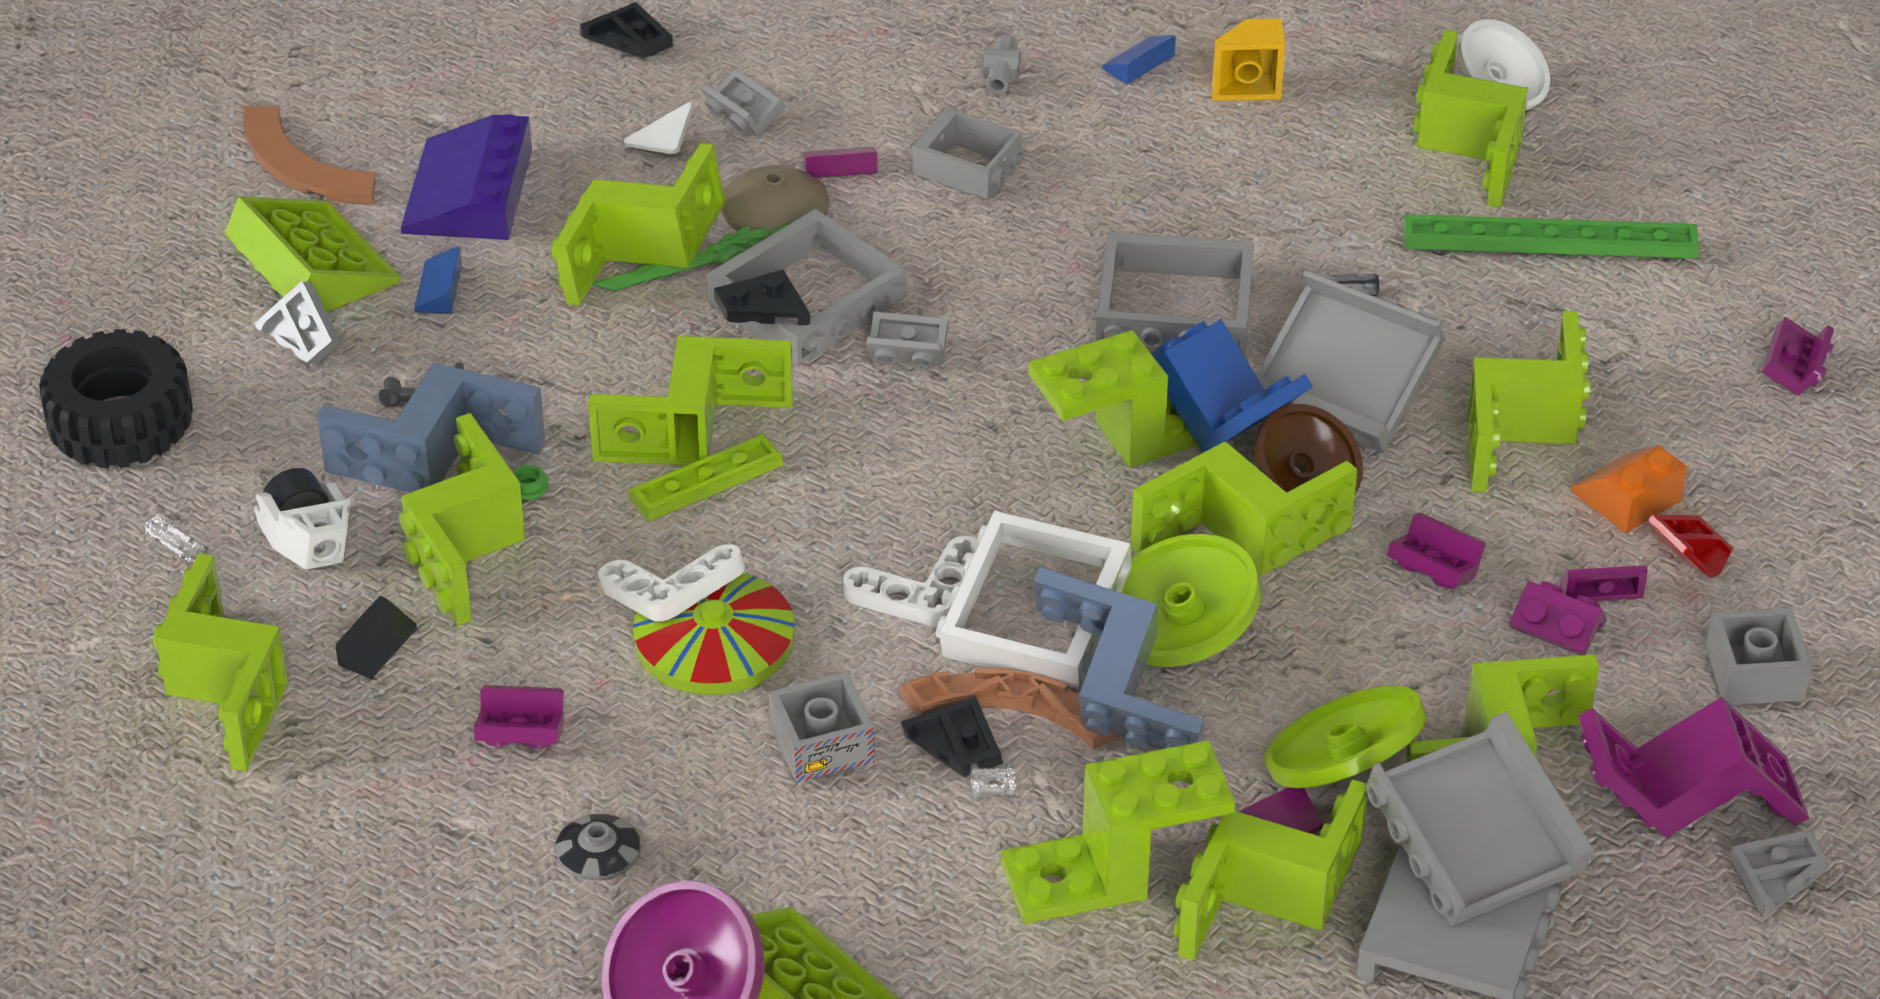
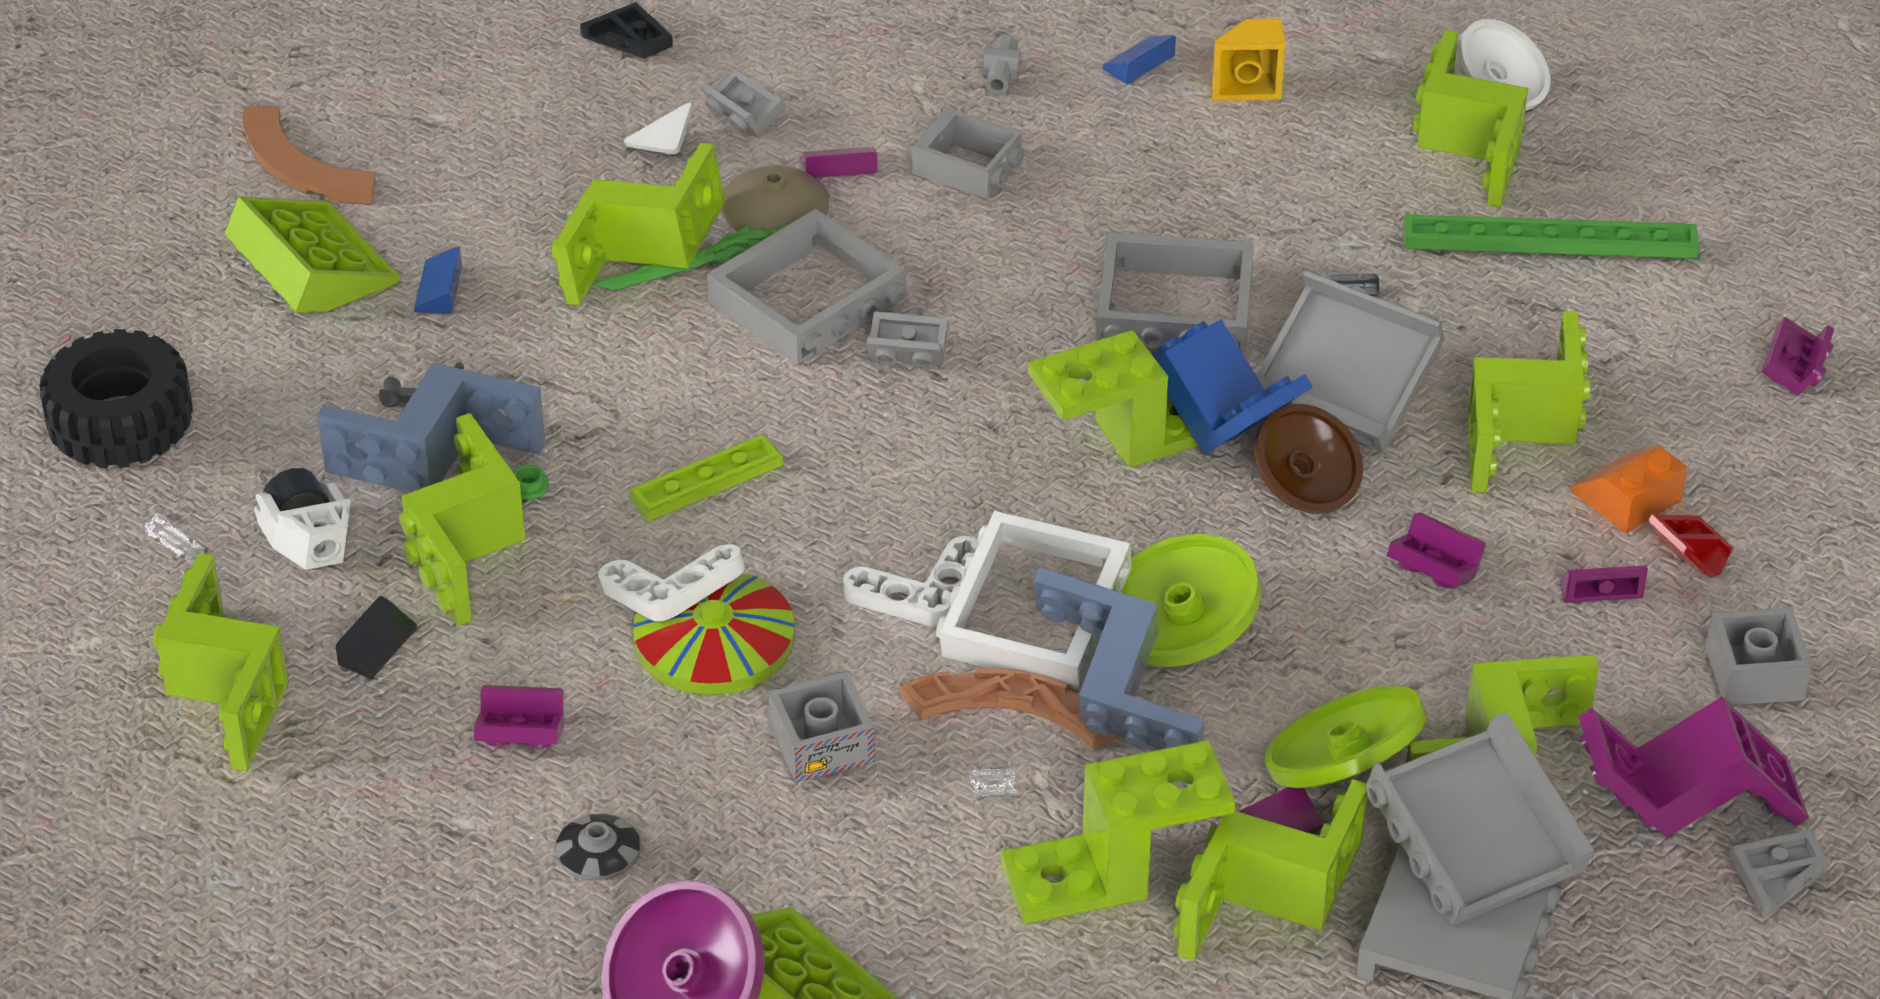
wing [254,281,341,365] -> none
dark purple slope [401,114,532,240] -> none
lime bracket [588,336,794,465] -> none
black wing [714,270,810,326] -> none
black wing [901,696,1003,777] -> none
lime bracket [1131,441,1357,575] -> none
magenta bracket [1509,581,1606,655] -> none

